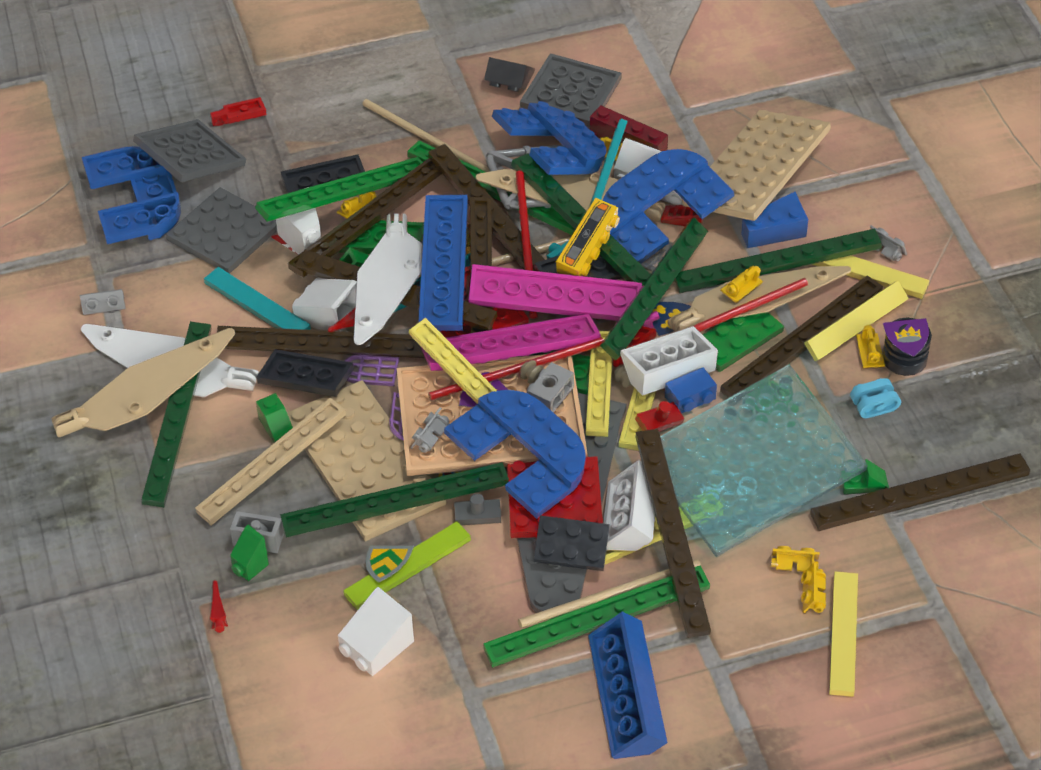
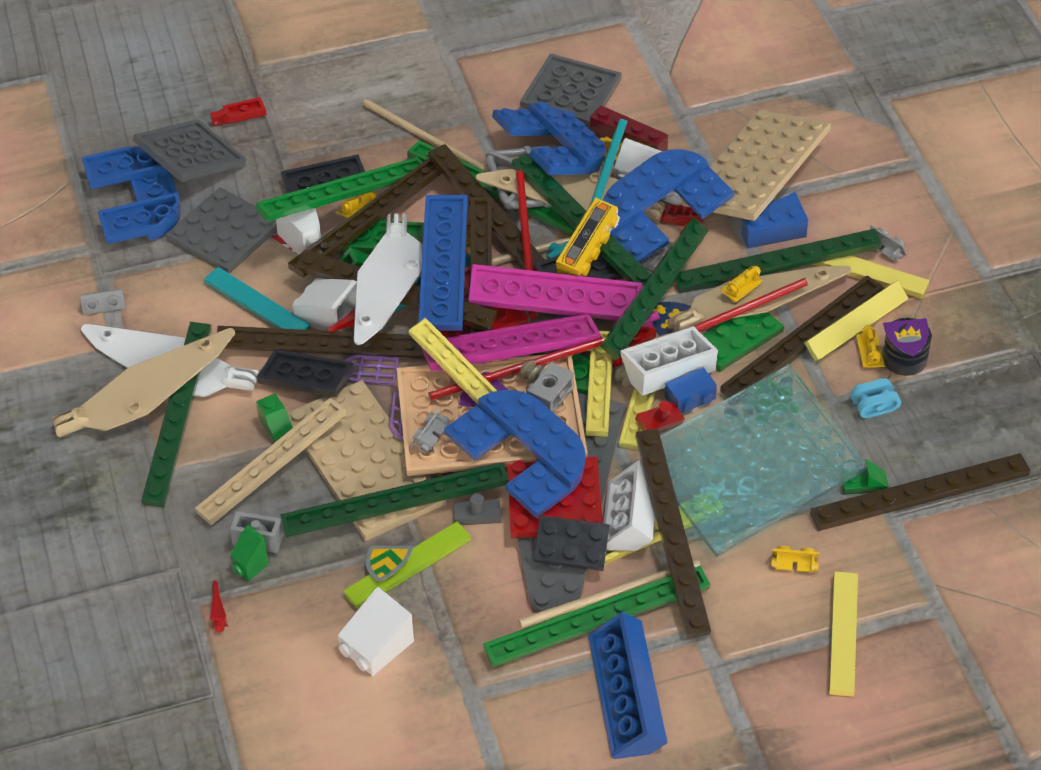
black slope [484,57,535,92] -> none
yellow hinge [801,562,826,613] -> none

